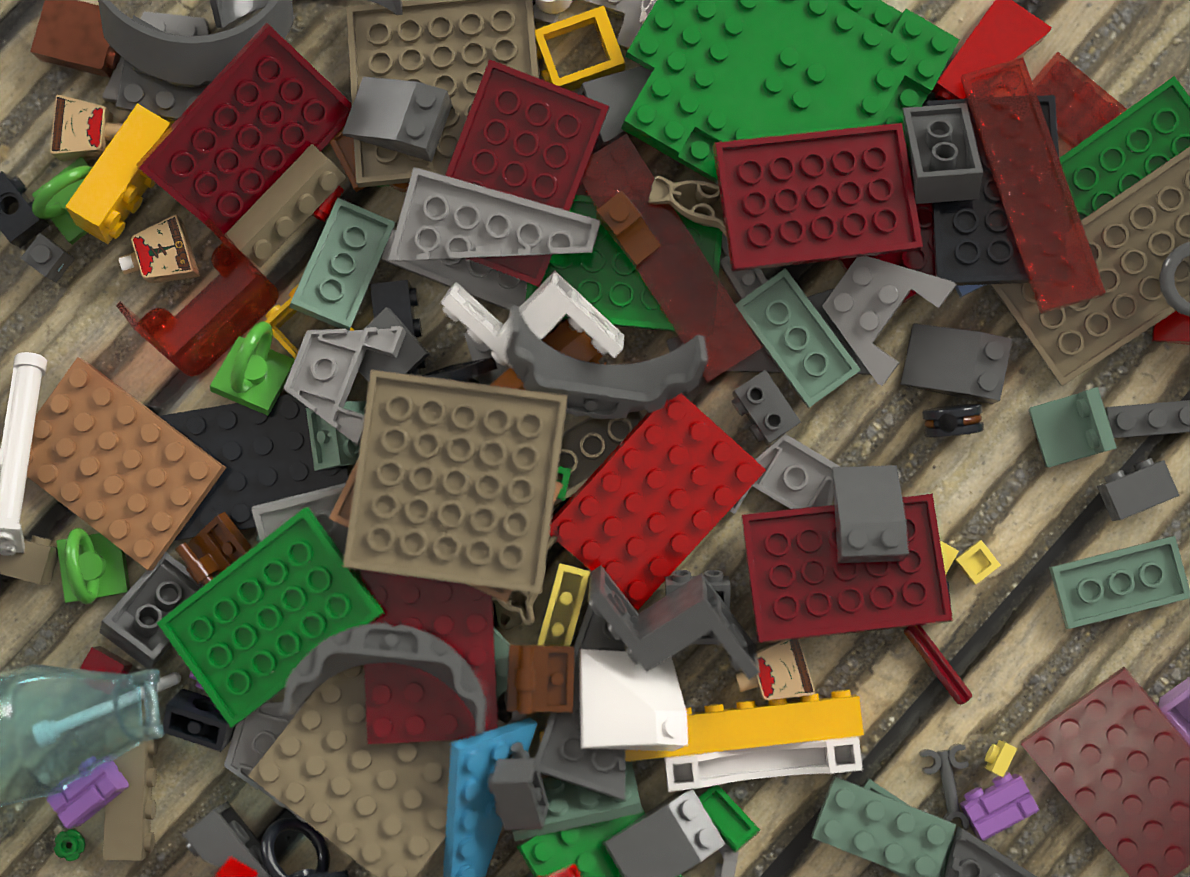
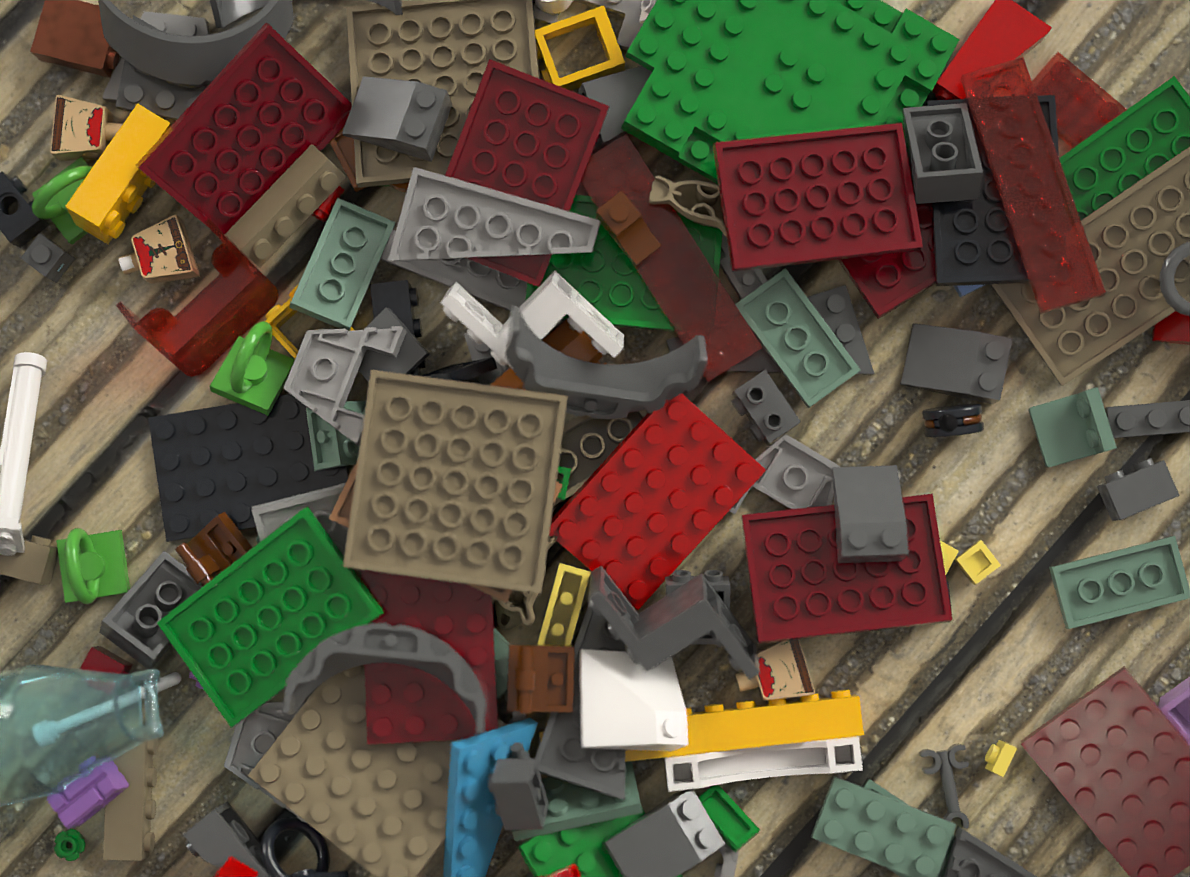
medium nougat plate [27,357,226,570] -> none
black brick [161,688,236,752] -> none
light grey wing [822,256,957,386] -> none
dark red axle [904,626,972,705] -> none
medium lavender brick [959,772,1039,841] -> none

